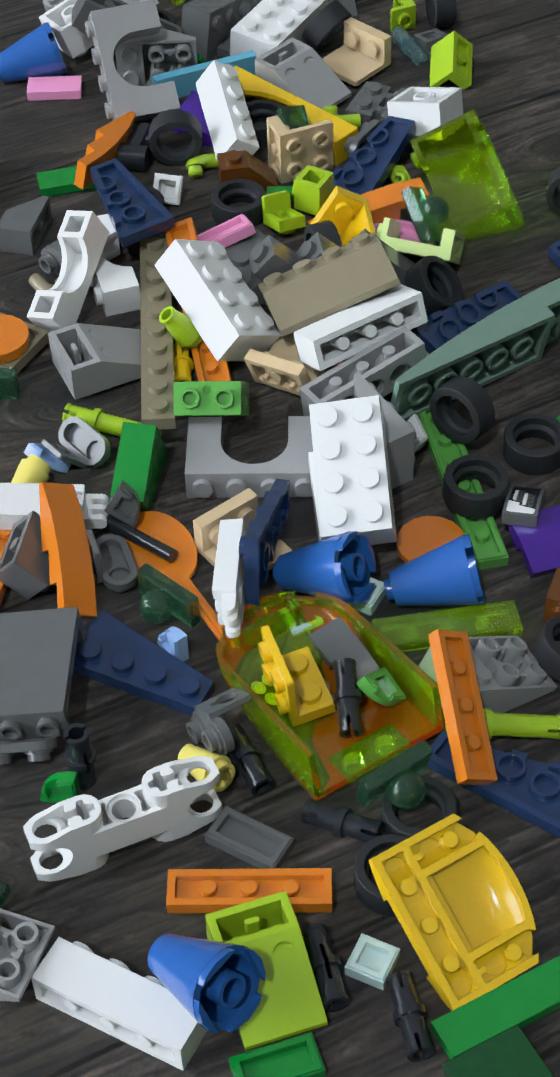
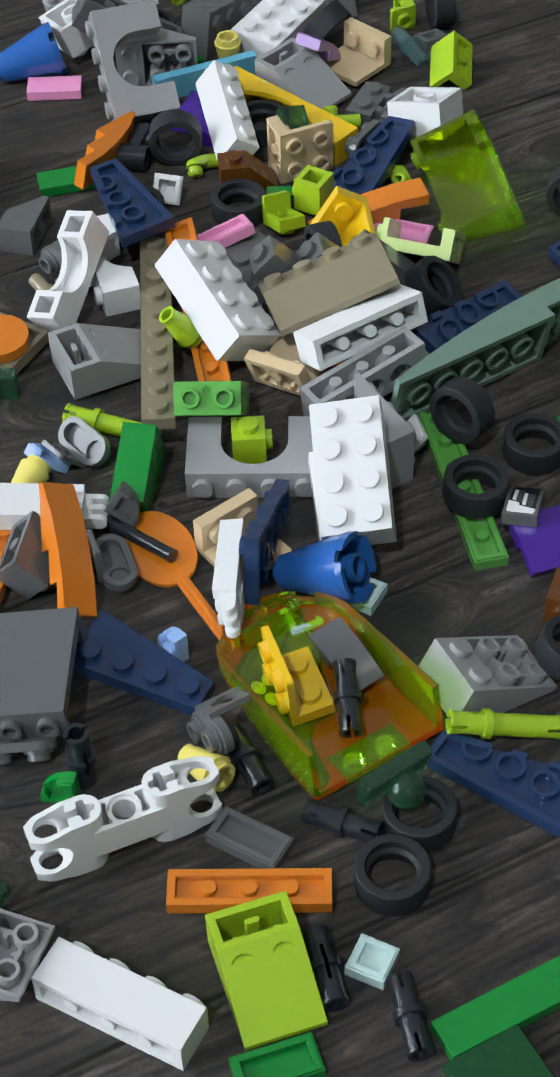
clear green tile [137,563,200,629] -> none
blue cone [148,933,266,1034] -> none
yellow axle [173,341,194,382] -> none
bright green tile [356,667,406,706] -> none
yellow slope [368,813,539,1011] -> none
clear neon green tile [371,600,523,655] -> none
blue cone [383,534,486,606] -> none
orange tile [396,516,464,563] -> none
clear green tile [401,186,450,246] -> none
orange plate [428,629,498,785] -> none
none -> light yellow cone [214,30,241,59]
none -> lime brick [231,415,273,464]
none -> medium lavender slope [295,32,341,61]

